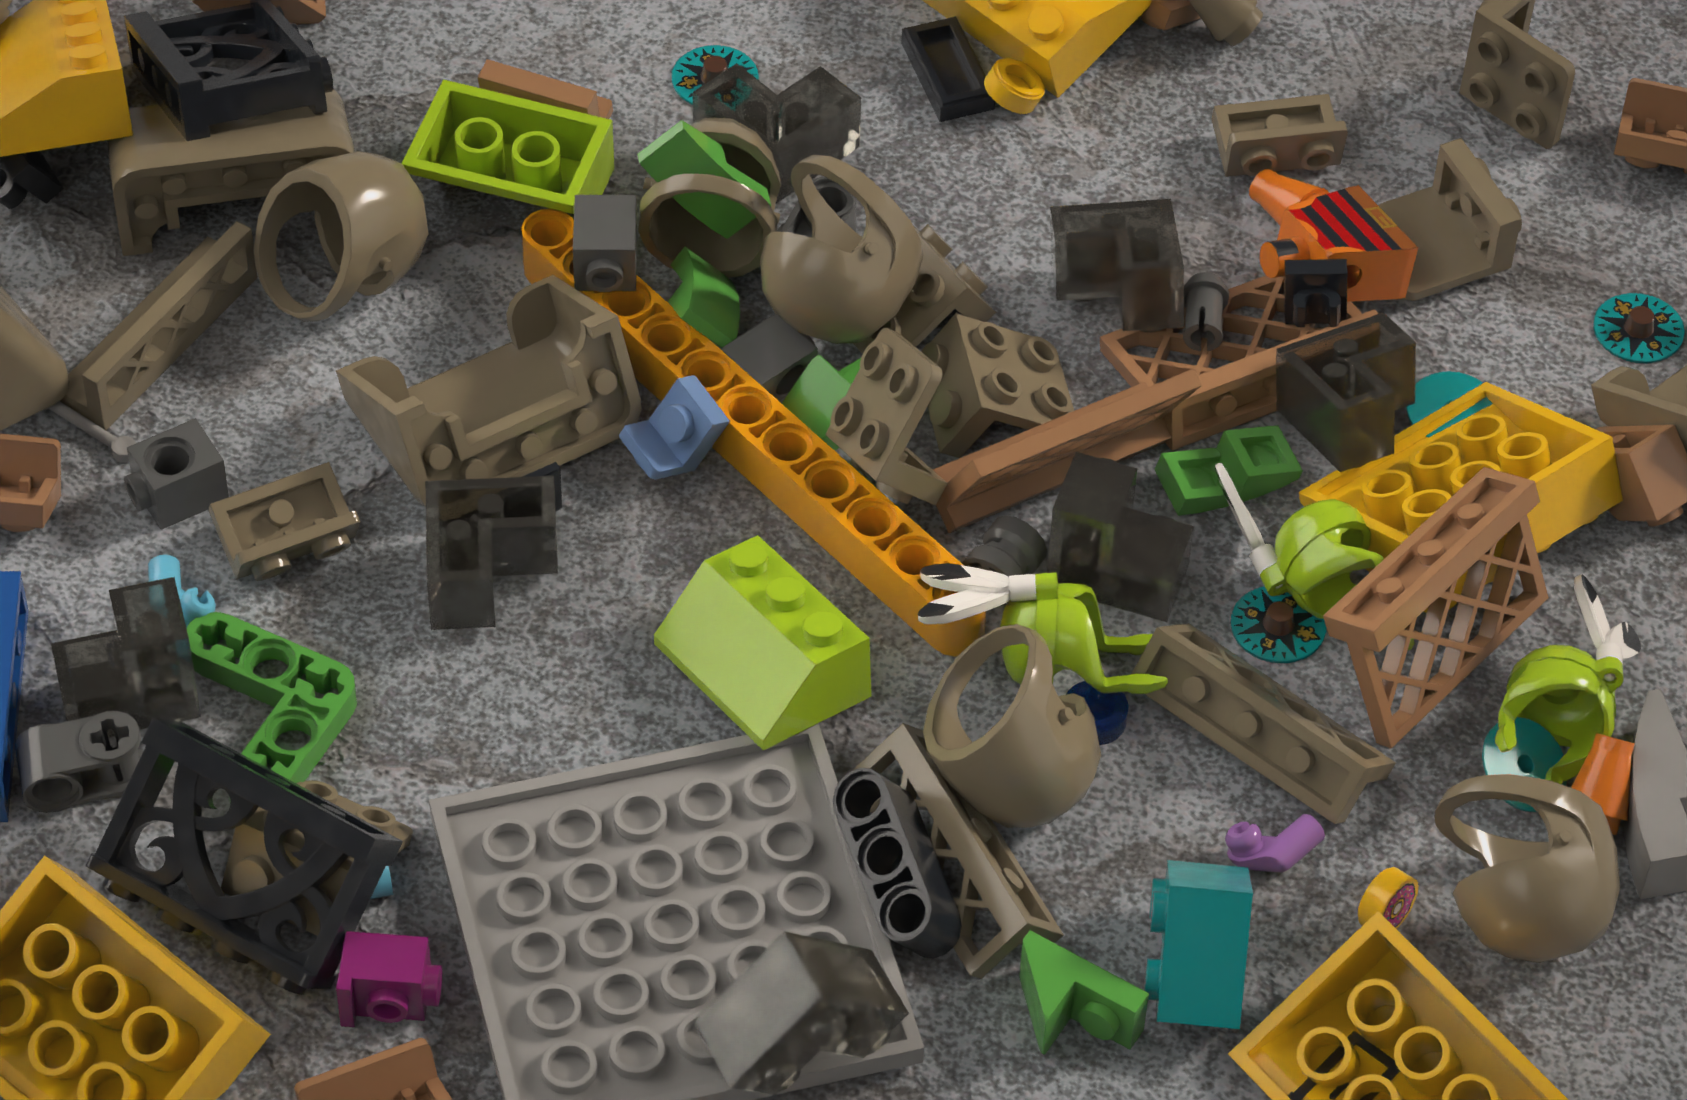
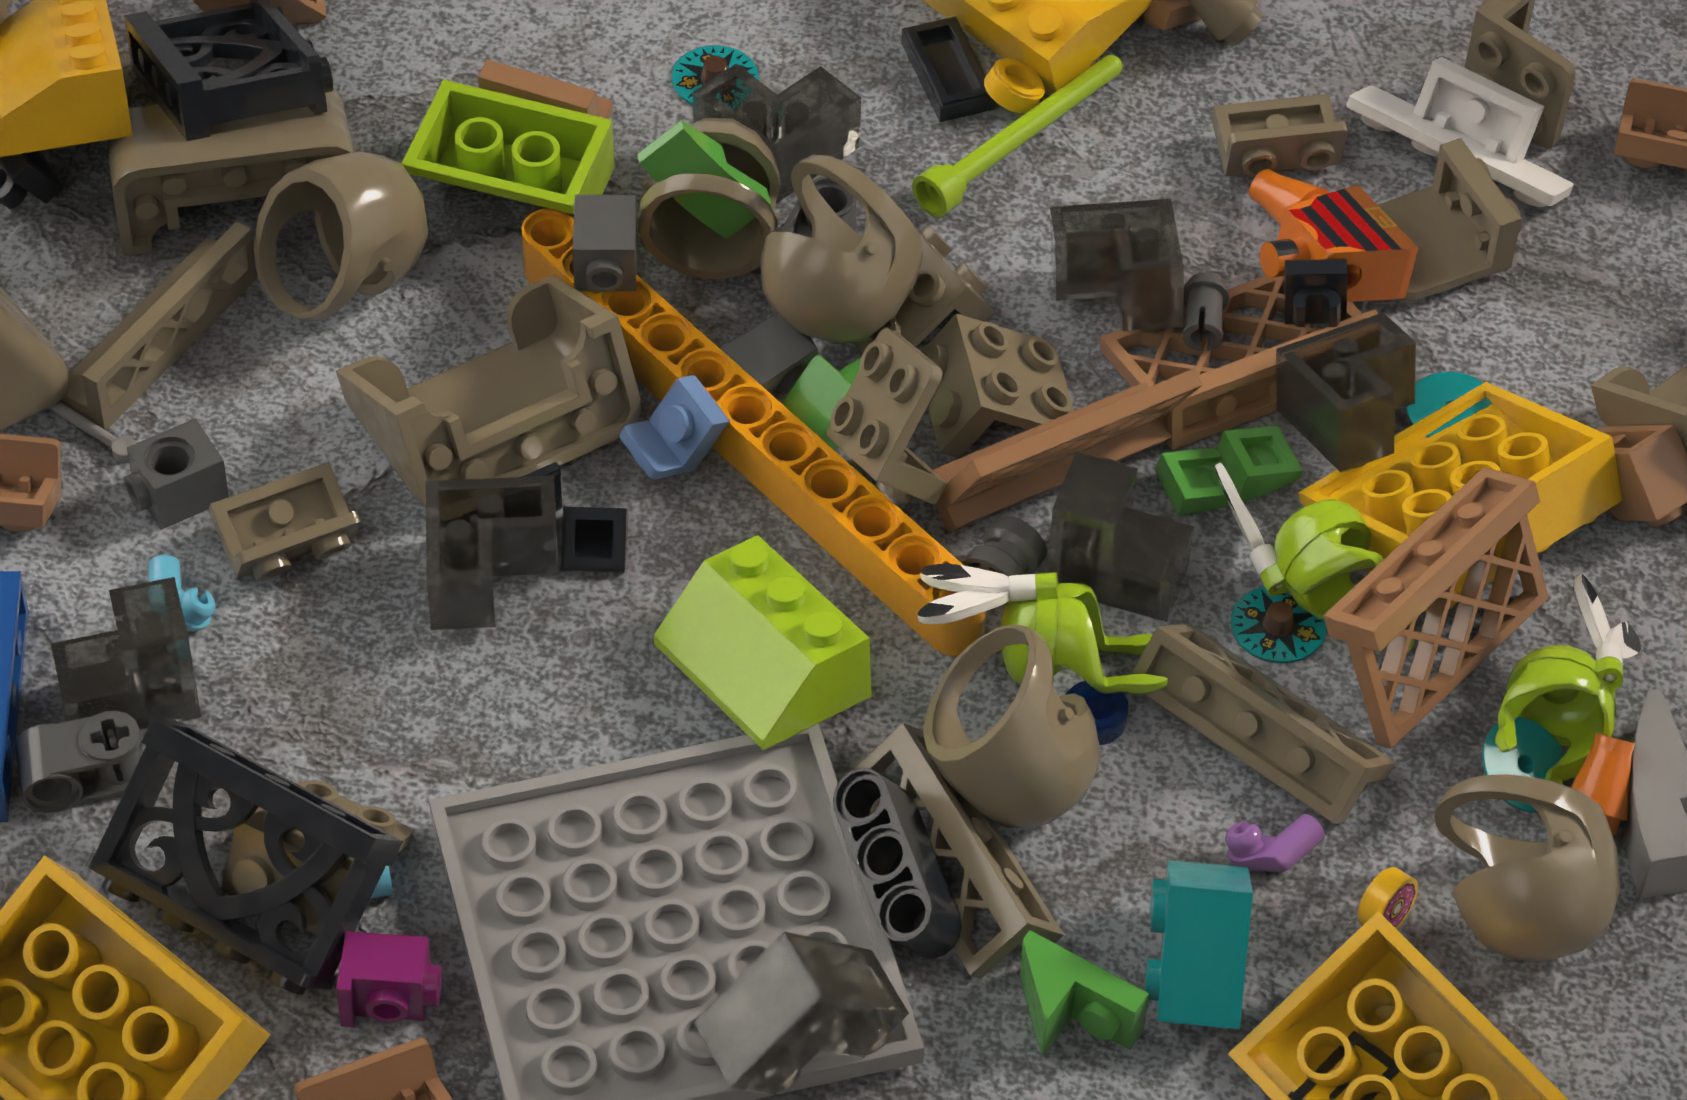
bright green beam [184,612,357,802] -> none
bright green slope [668,246,740,348] -> none
piece [1593,293,1685,363] -> none
none -> black slope [561,507,629,573]
none -> lime piece [912,55,1122,218]
none -> white bracket [1346,57,1574,207]

